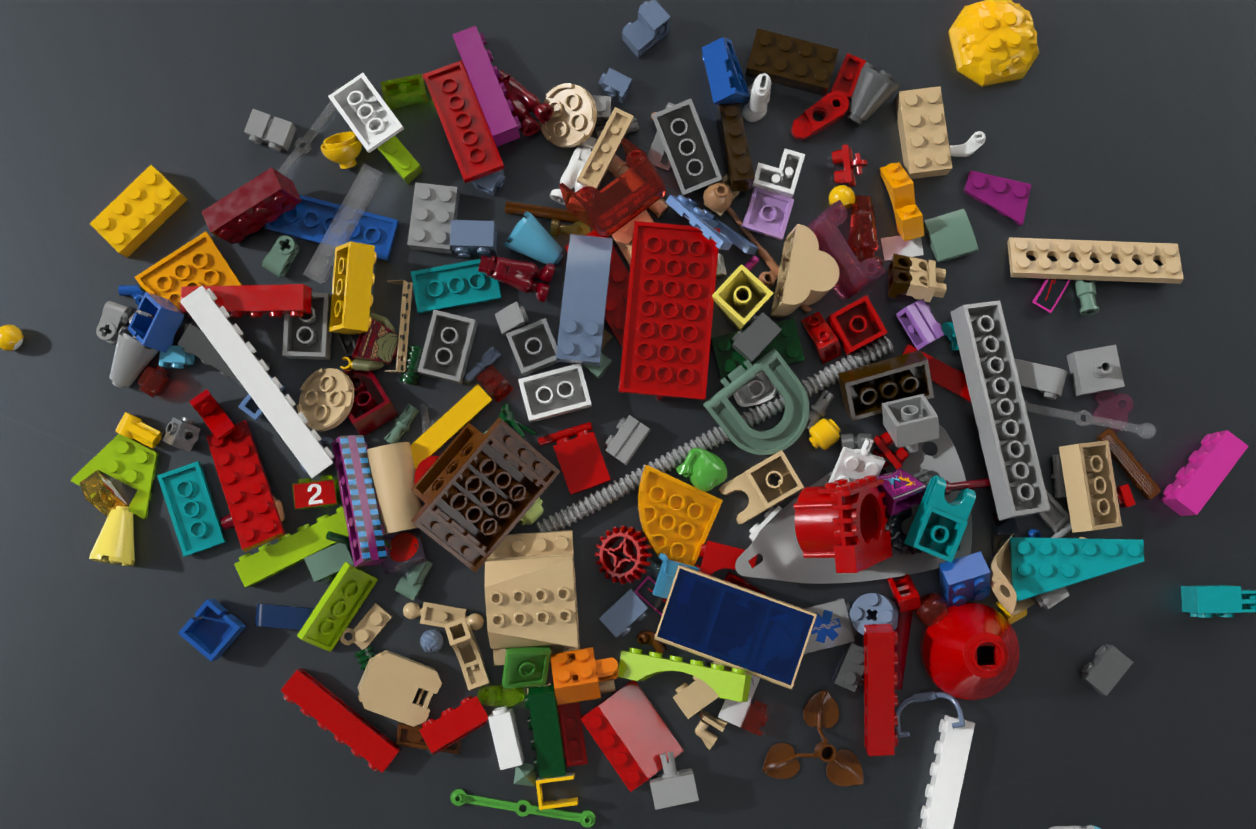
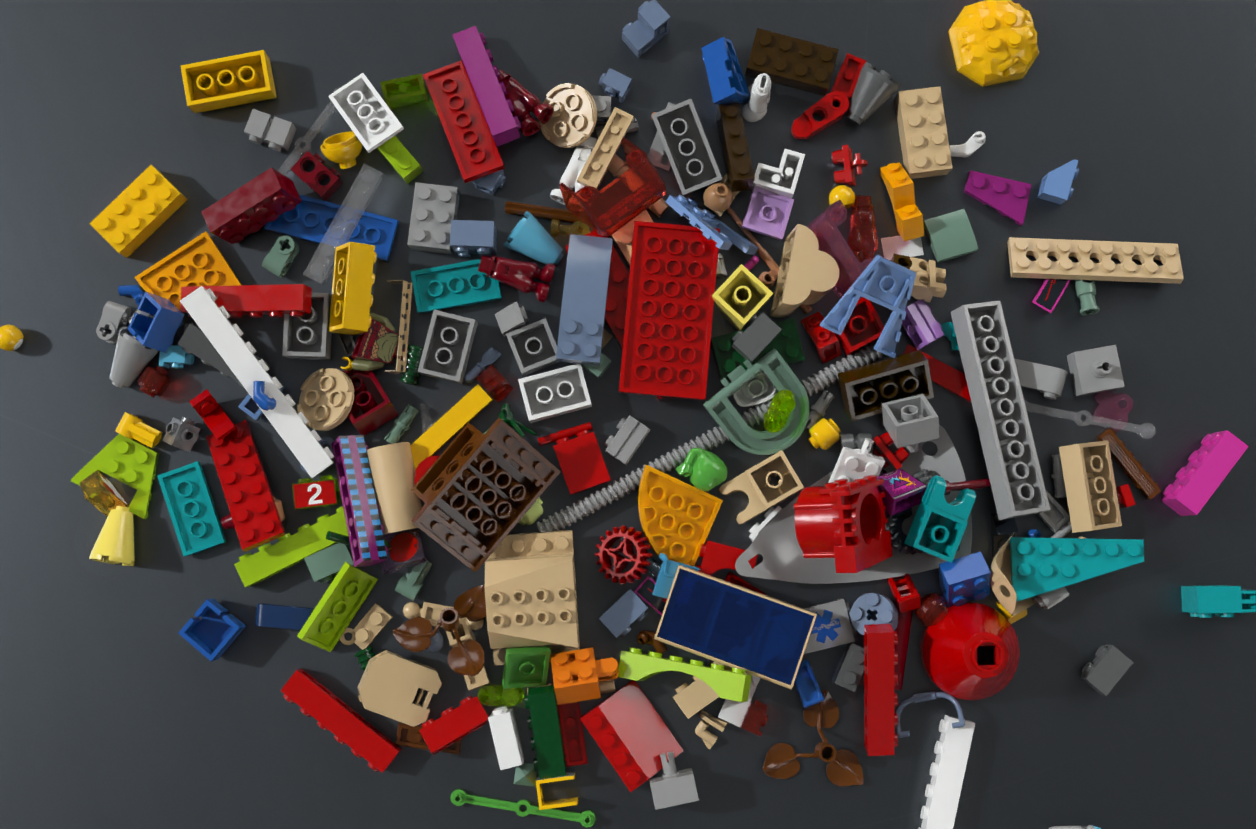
none -> yellow brick [181,50,277,113]
none -> blue arm [253,381,276,411]
none -> dark red brick [291,151,343,201]
none -> reddish brown plant [393,585,486,676]
none -> clear neon green piece [763,390,795,433]
none -> blue tile [788,659,825,709]
none -> medium blue wing [820,255,916,358]
none -> medium blue slope [1037,159,1079,205]

